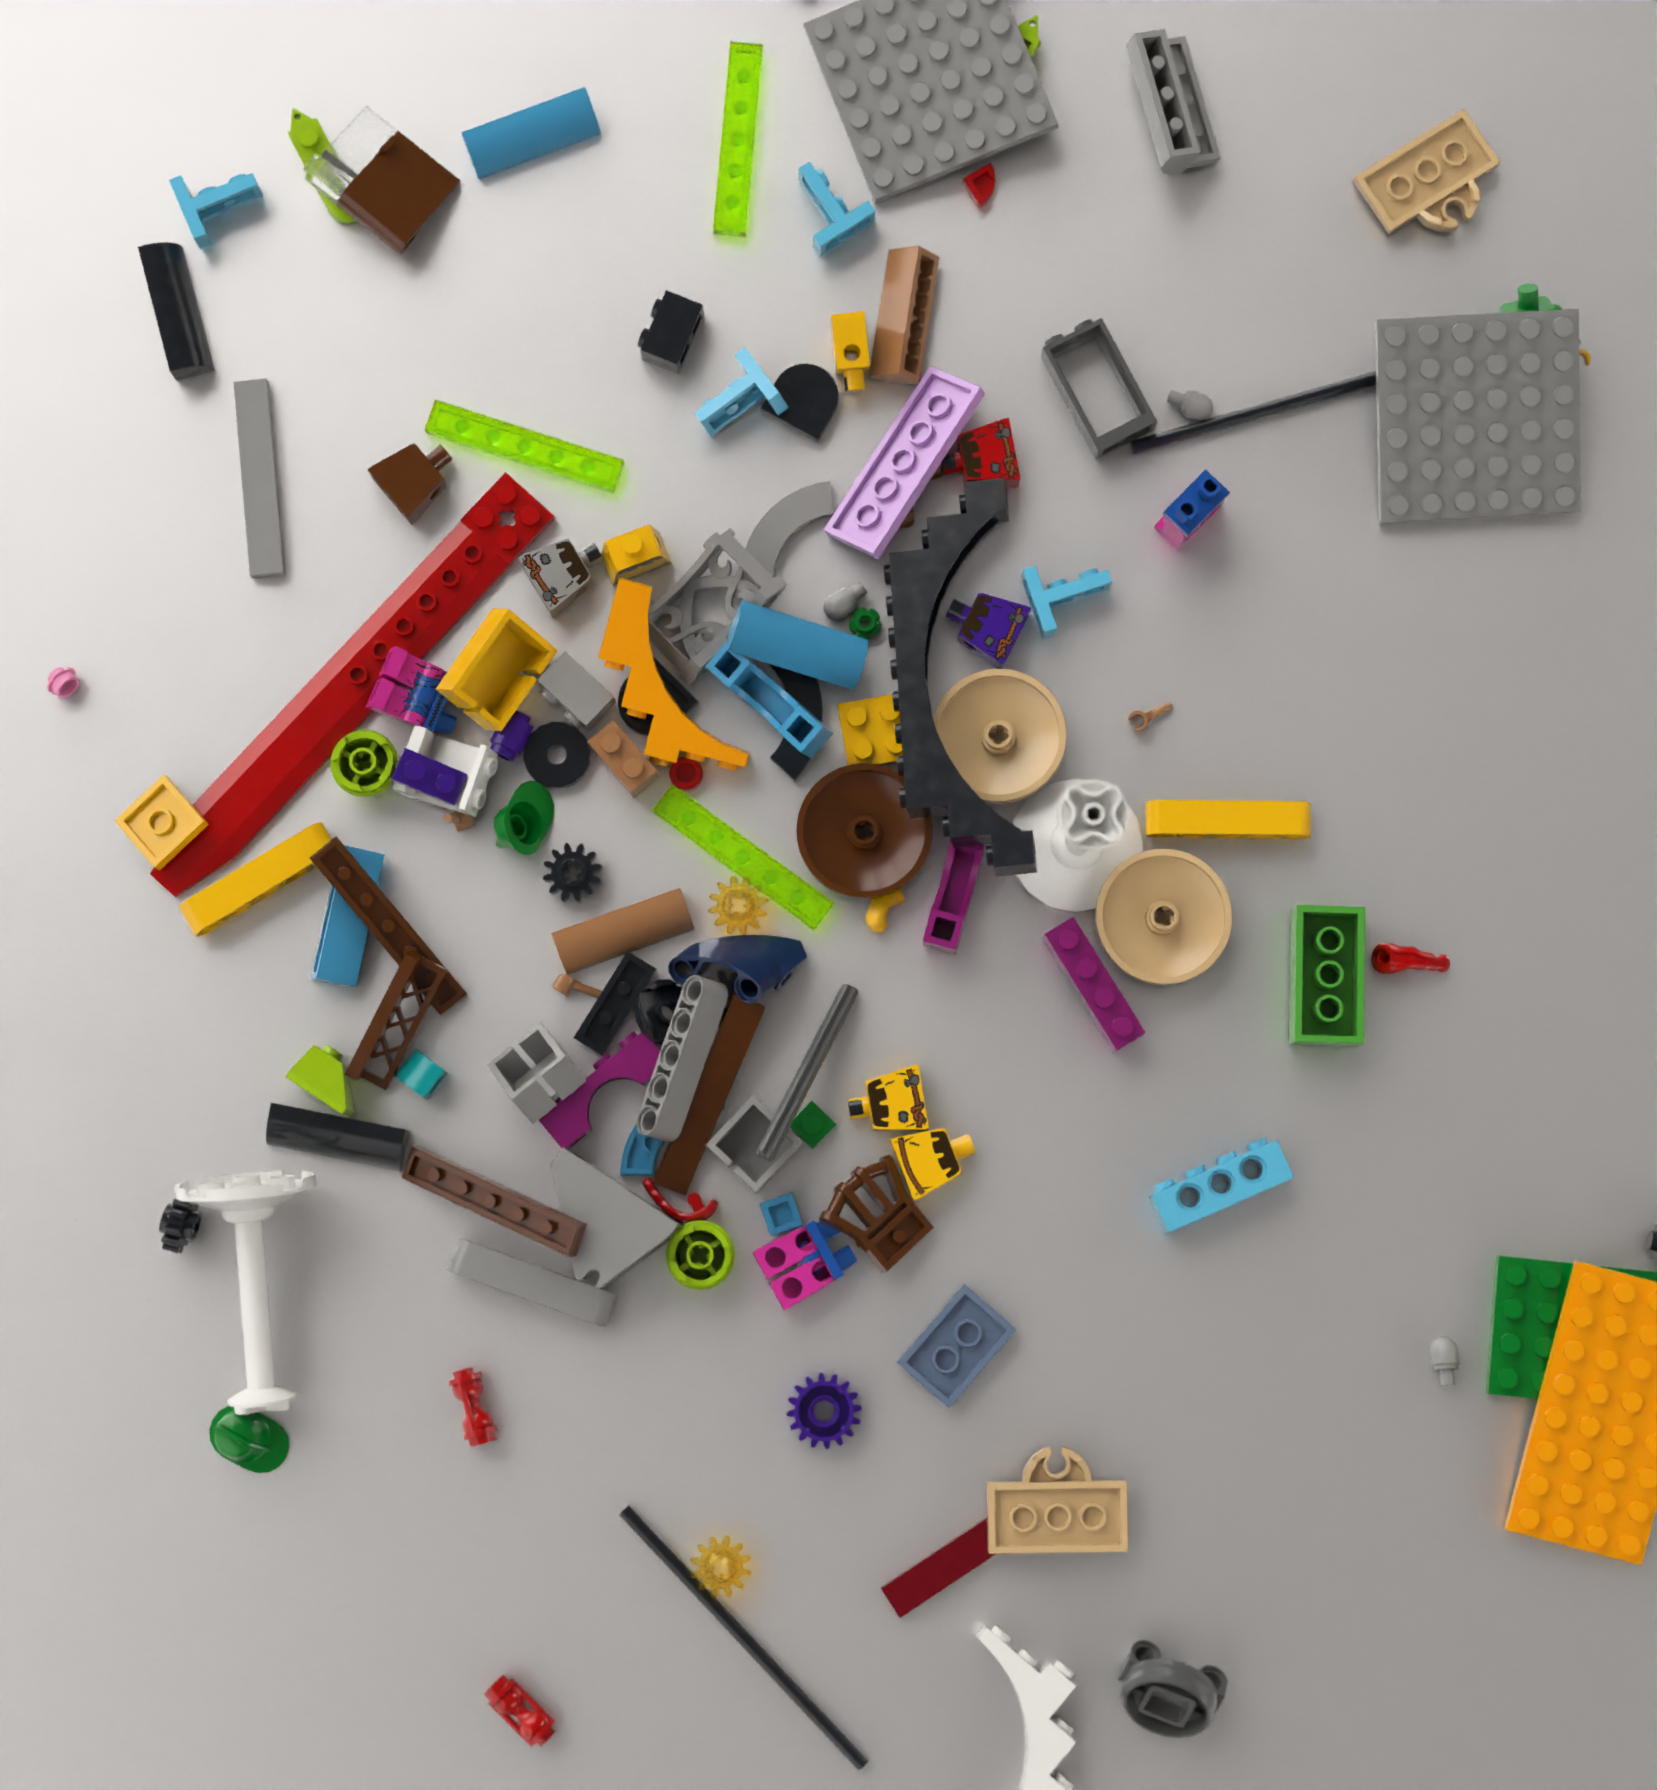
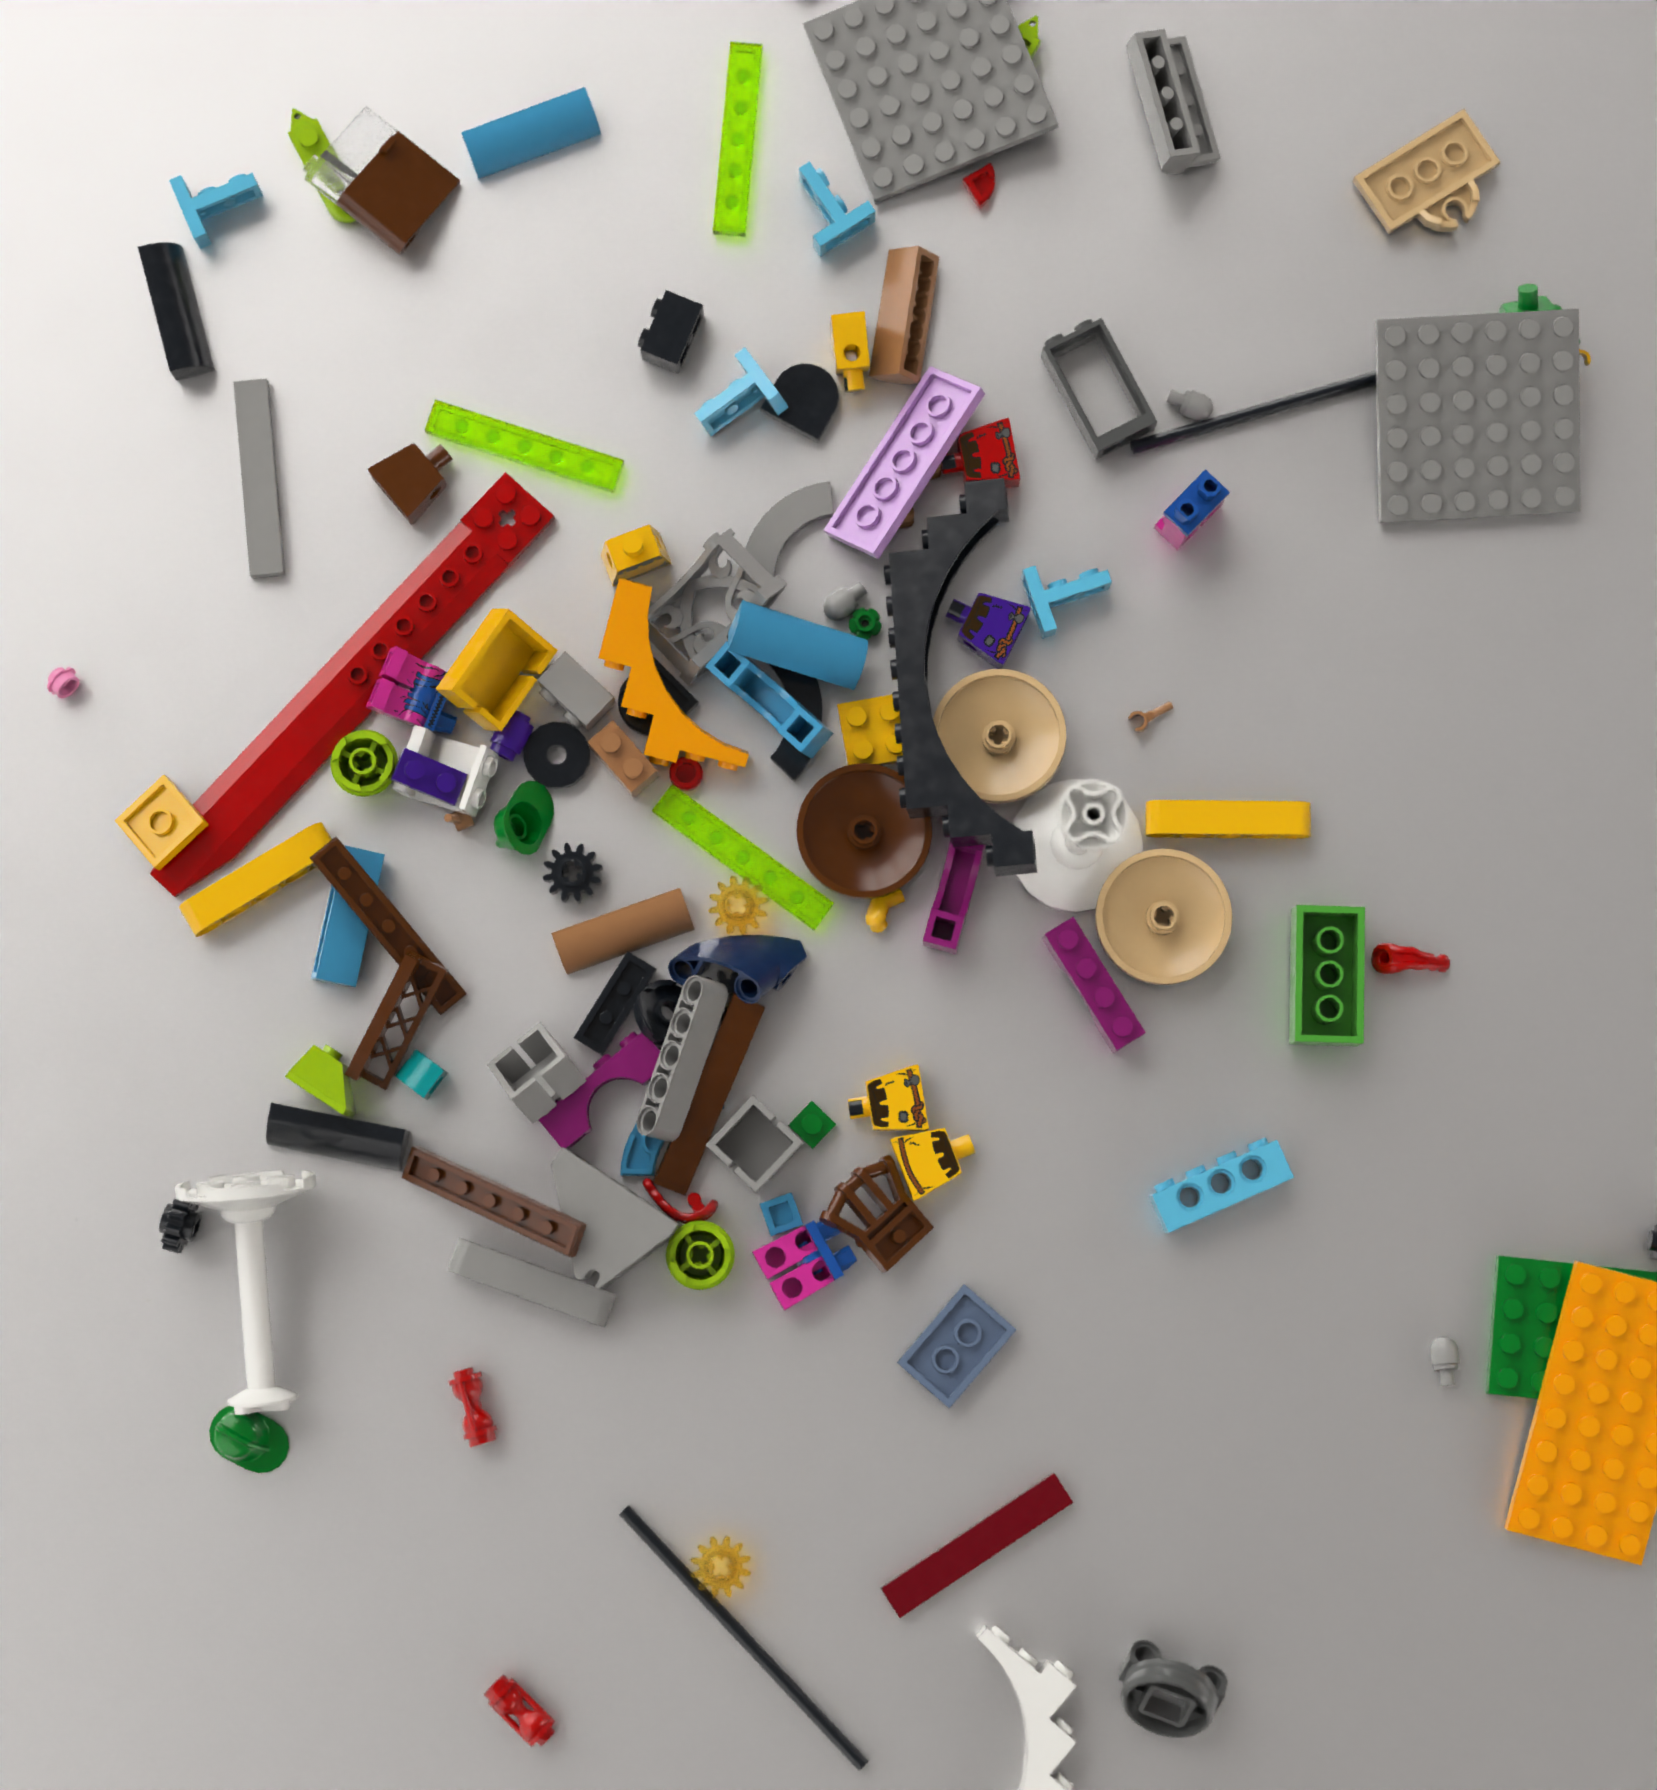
light grey torso [518,539,604,618] -> none
medium nougat hand [552,974,602,998] -> none
dark grey axle [756,984,858,1161] -> none
dark purple gear [786,1373,862,1449] -> none
tan plate [987,1446,1128,1554] -> none

